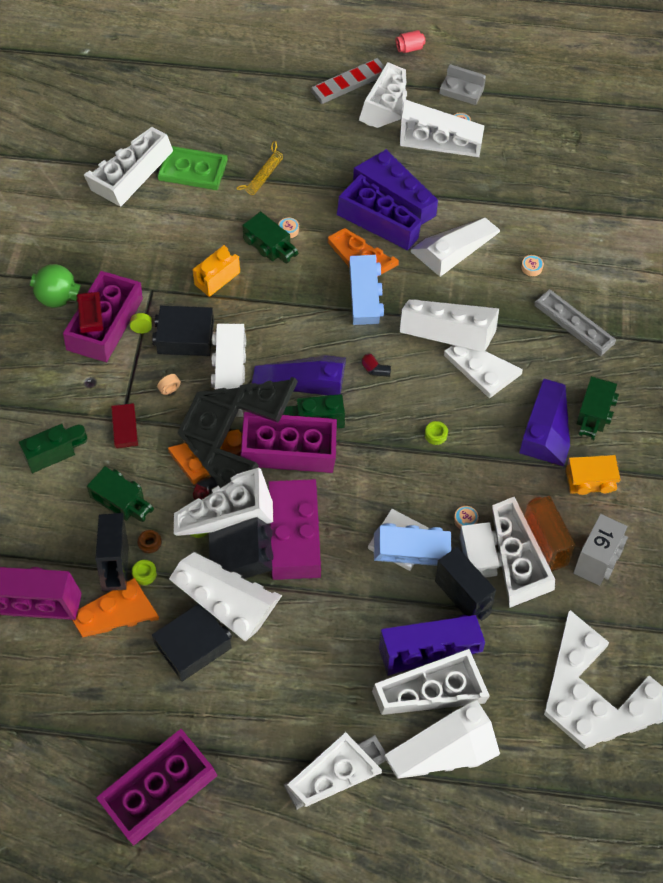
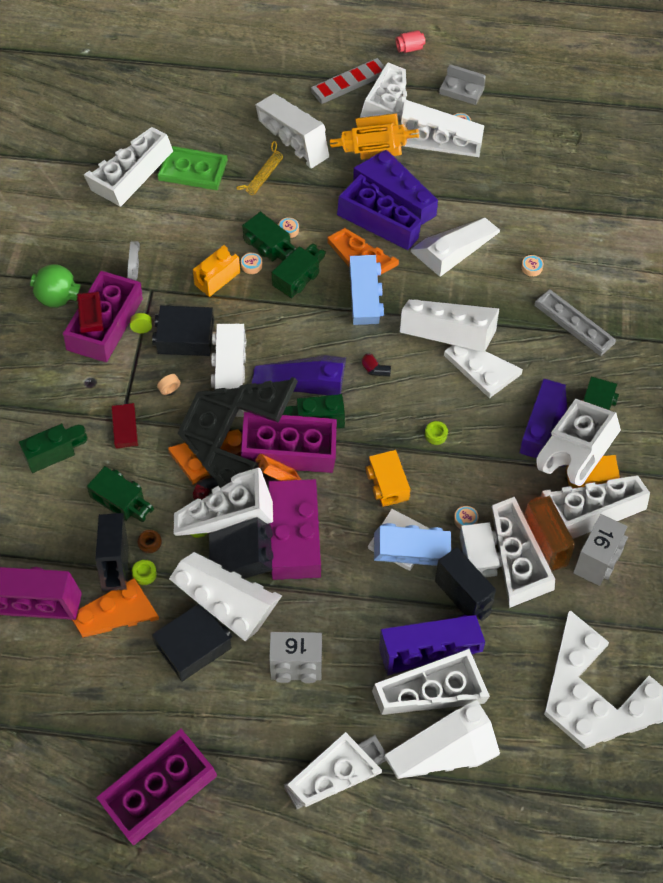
none -> light grey tile [127,241,140,281]
none -> light nougat tile [241,253,262,274]
none -> white wedge [255,93,329,168]
none -> orange tile [255,454,301,481]
none -> light grey brick [269,632,322,683]
none -> dark green brick [271,243,326,299]
none -> light orange piece [330,113,419,160]
none -> light orange brick [366,450,410,507]
none -> white brick [537,399,621,486]
none -> white wedge [540,475,650,543]

